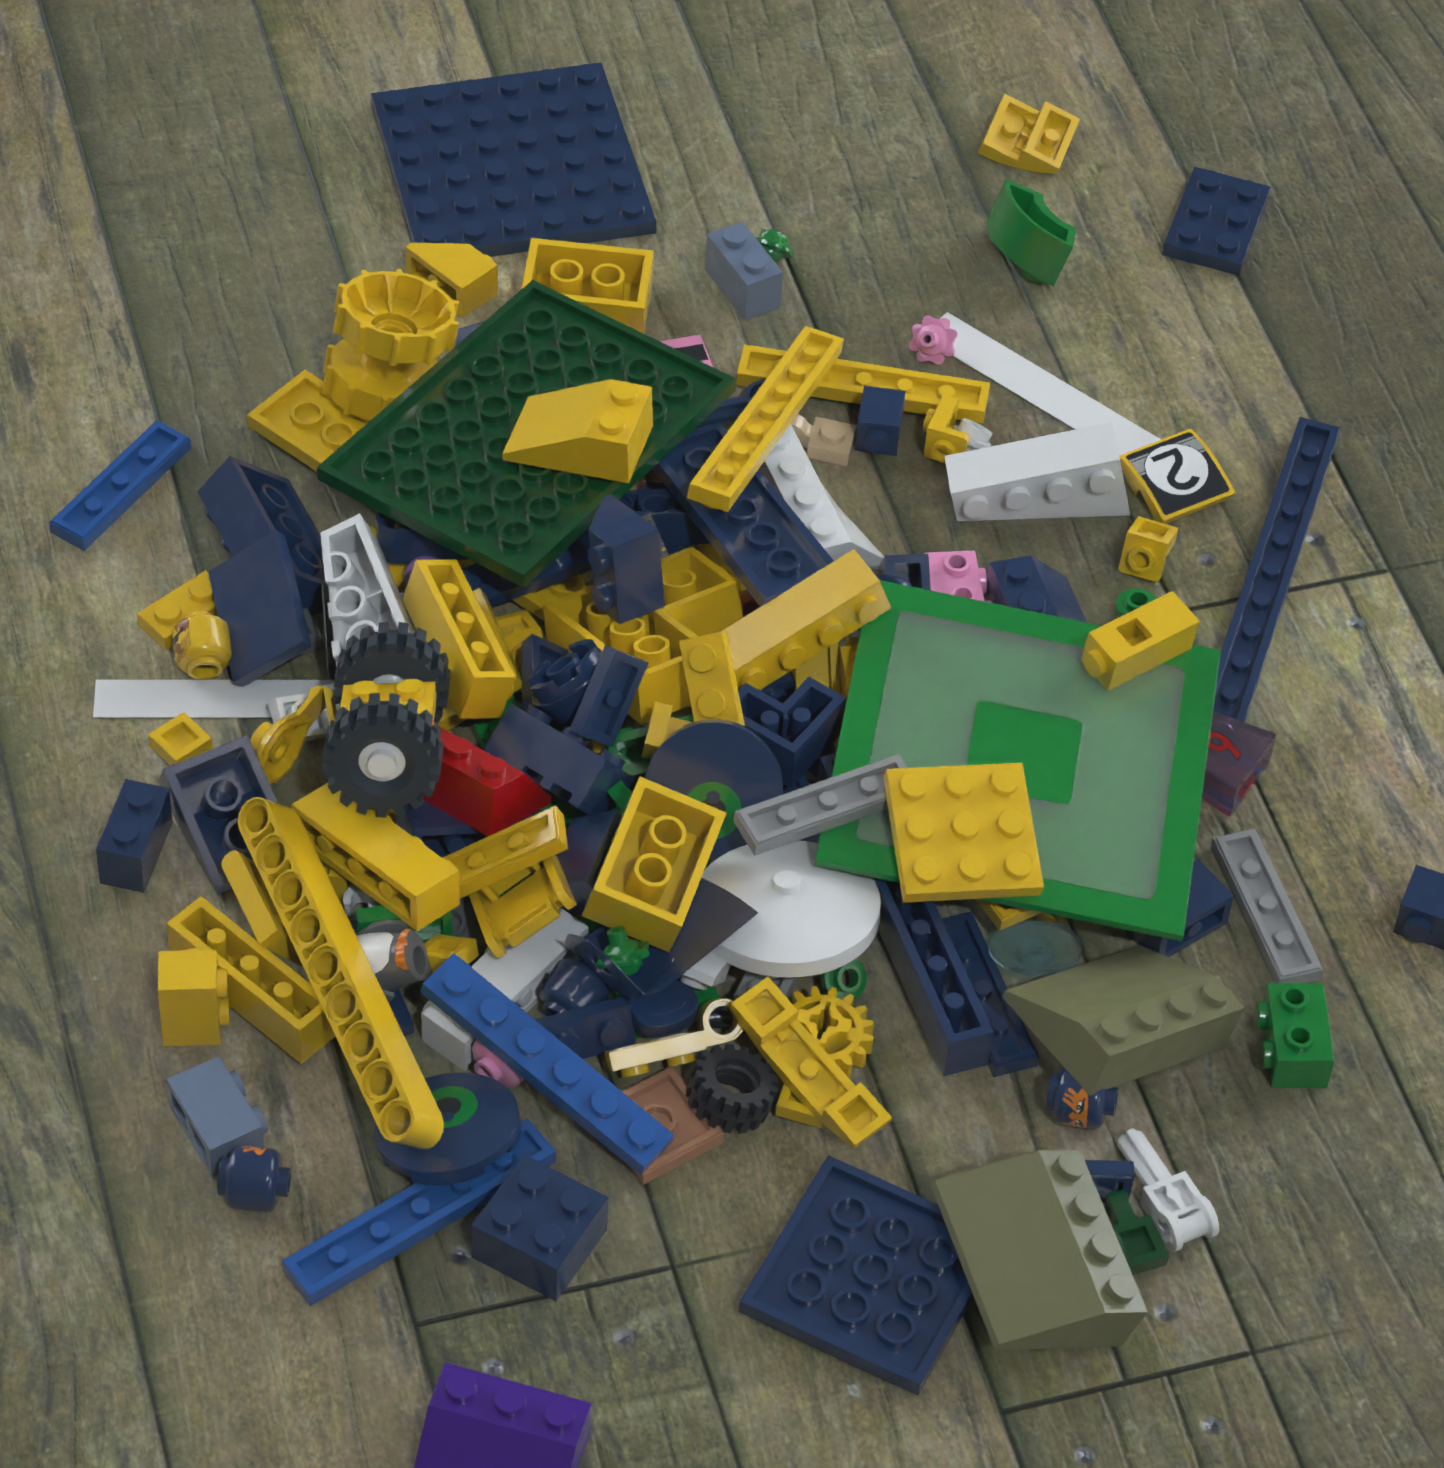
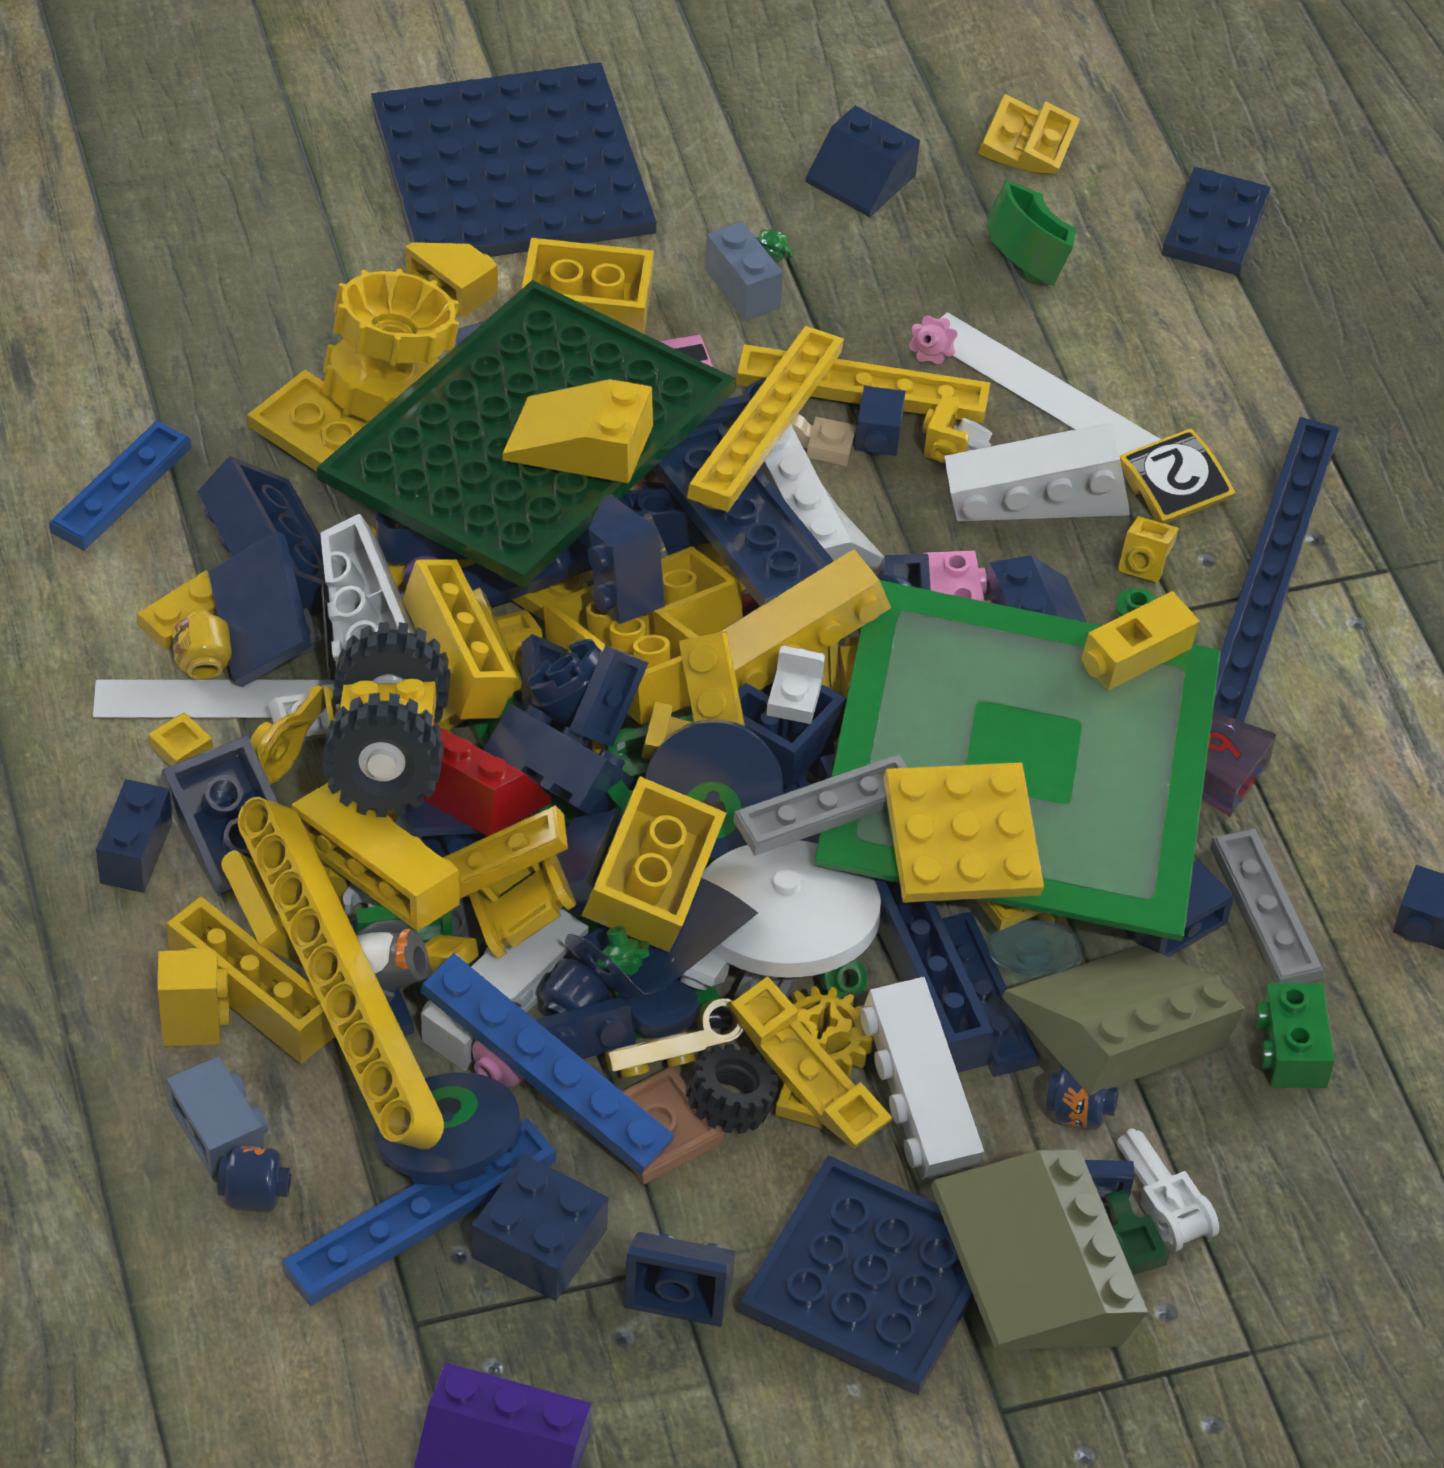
none -> dark blue slope [624,1232,736,1327]
none -> white bracket [766,646,825,724]
none -> dark blue slope [806,105,920,217]
none -> white wedge [860,977,984,1182]

